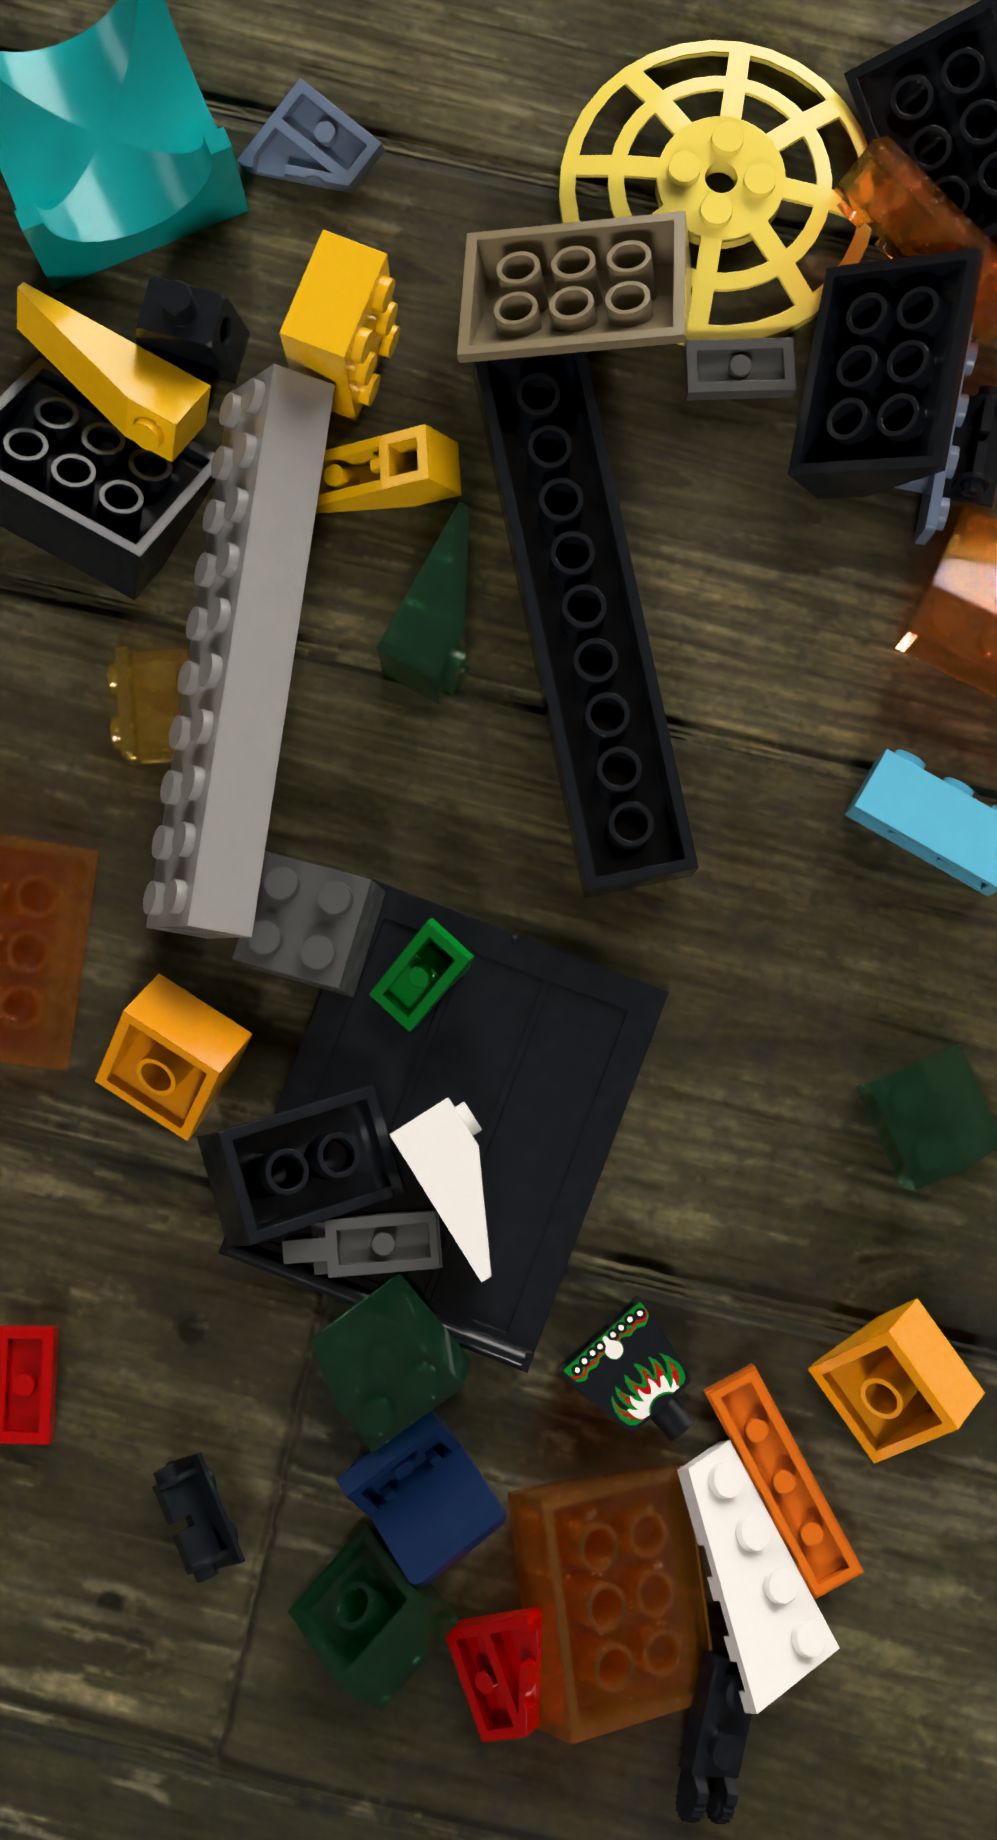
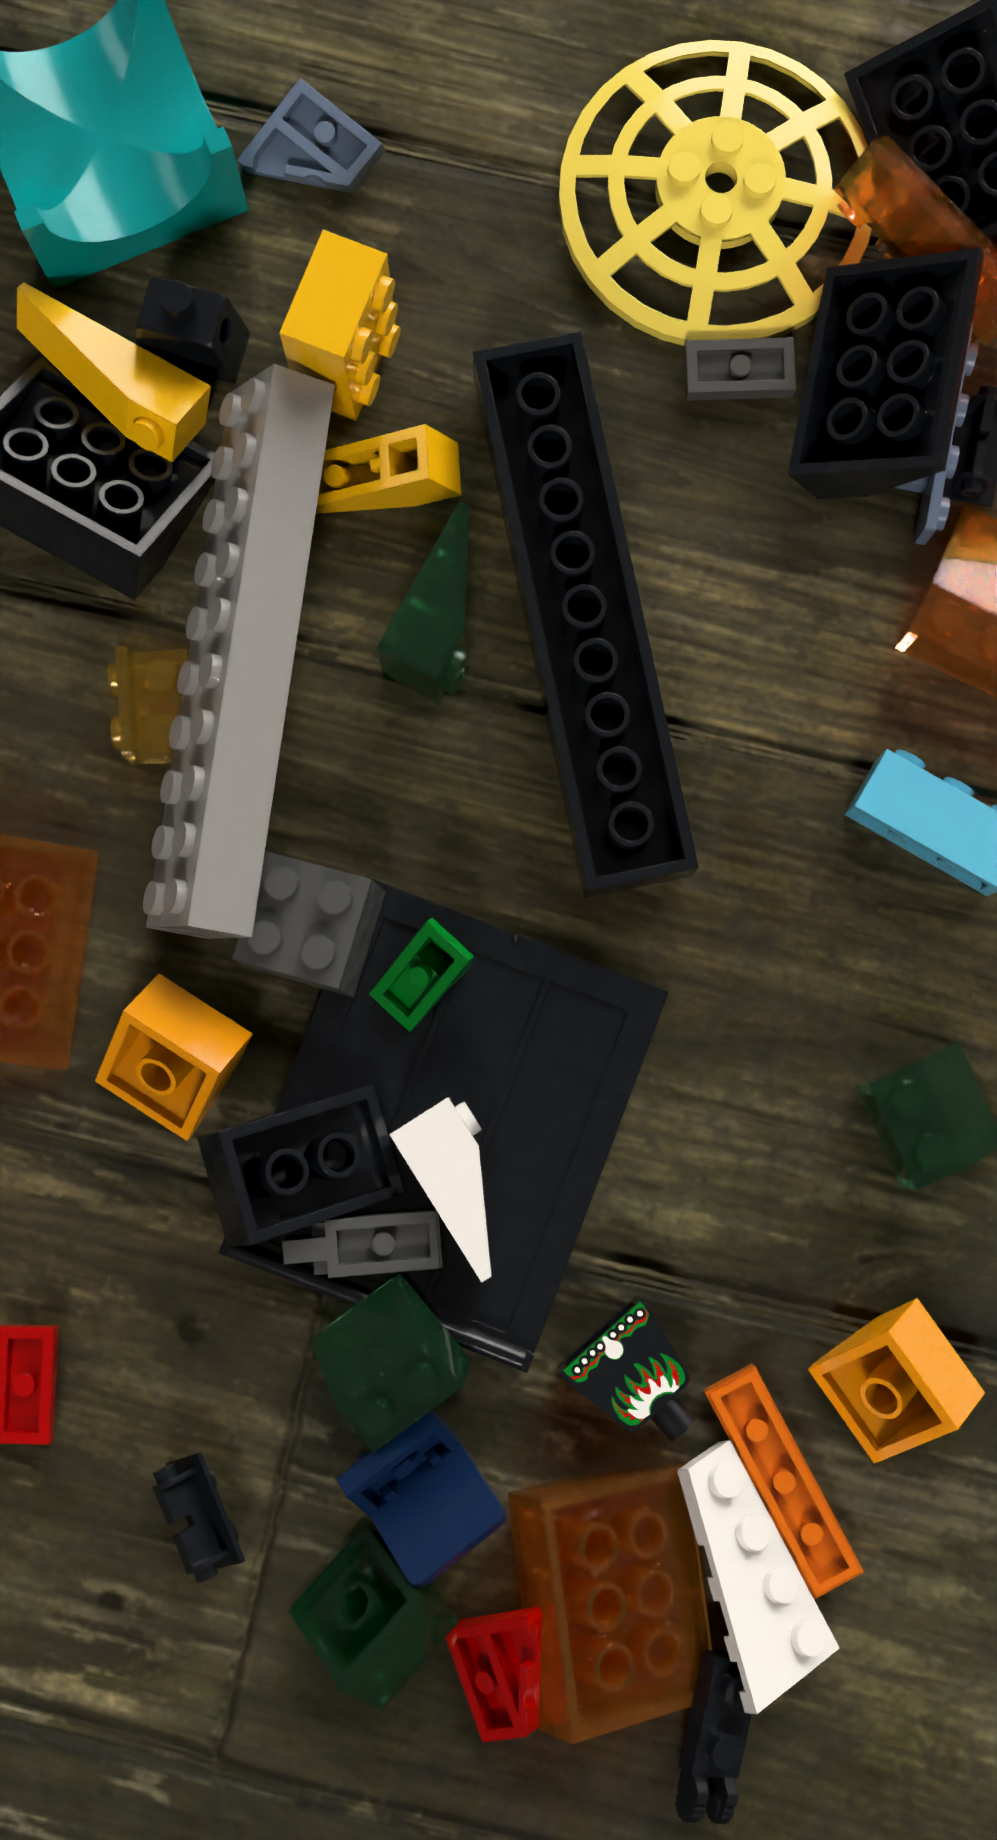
dark tan slope [457,211,691,363] -> none

